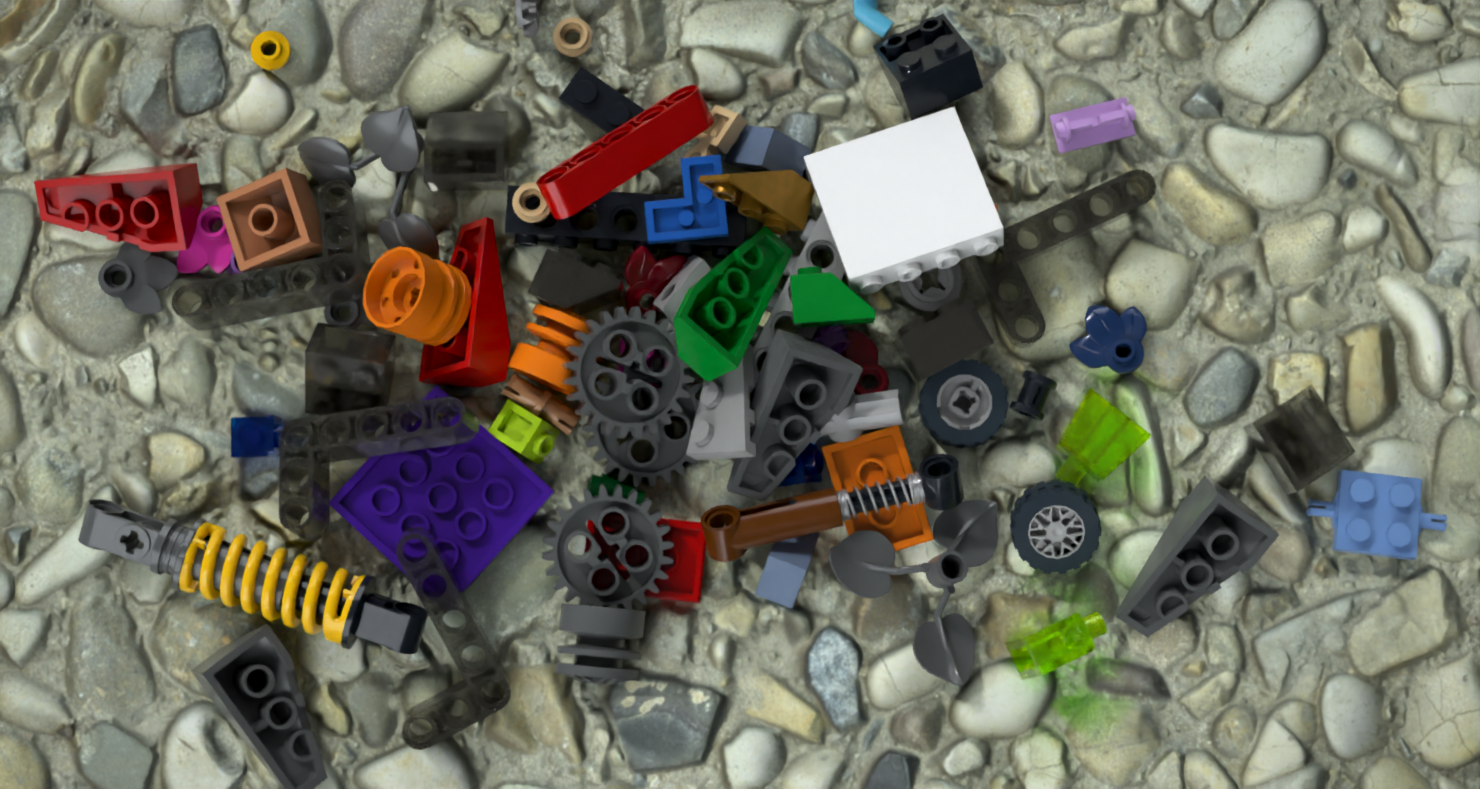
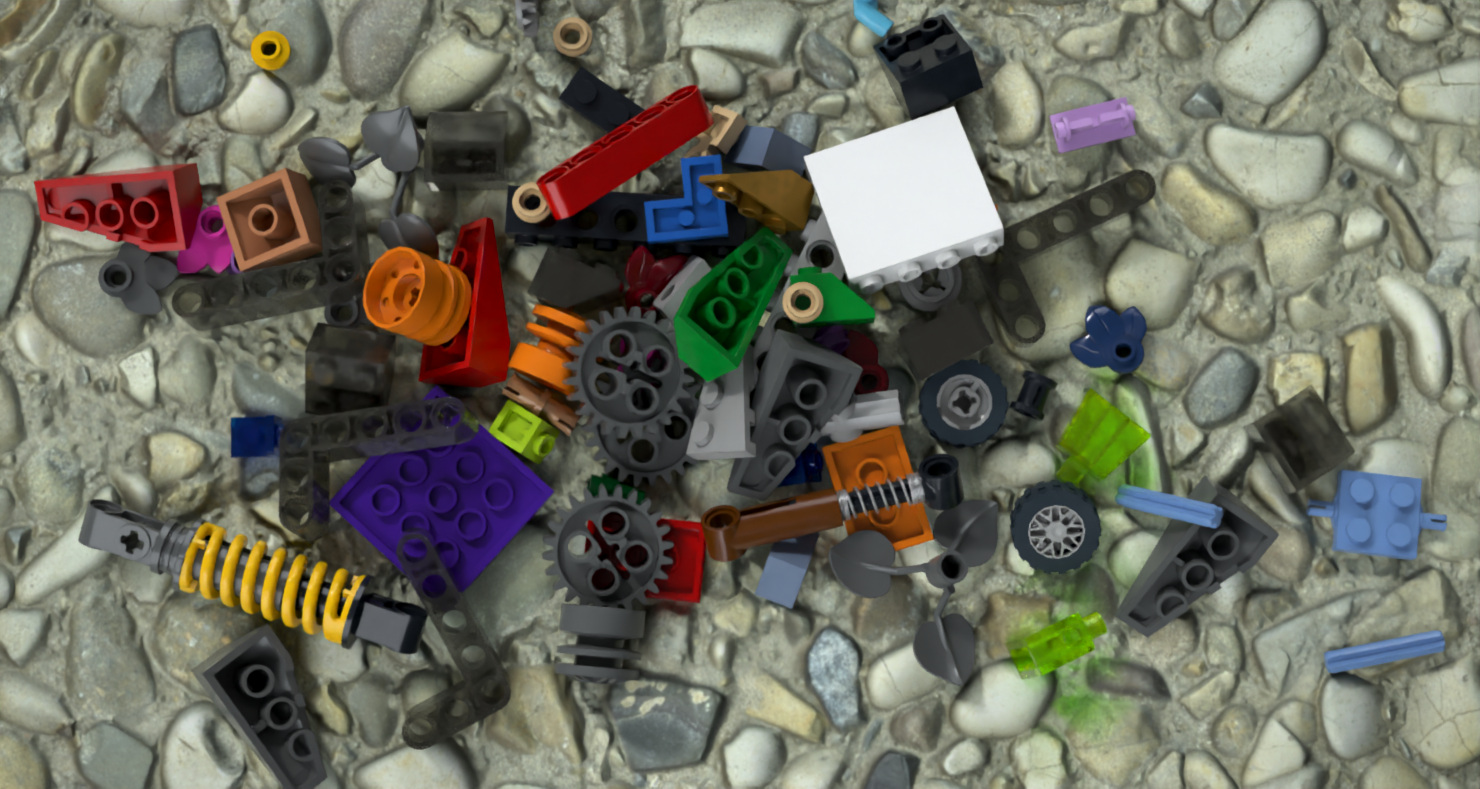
none -> tan plate [782,282,823,323]
none -> medium blue axle [1115,484,1223,528]
none -> medium blue axle [1324,630,1445,673]

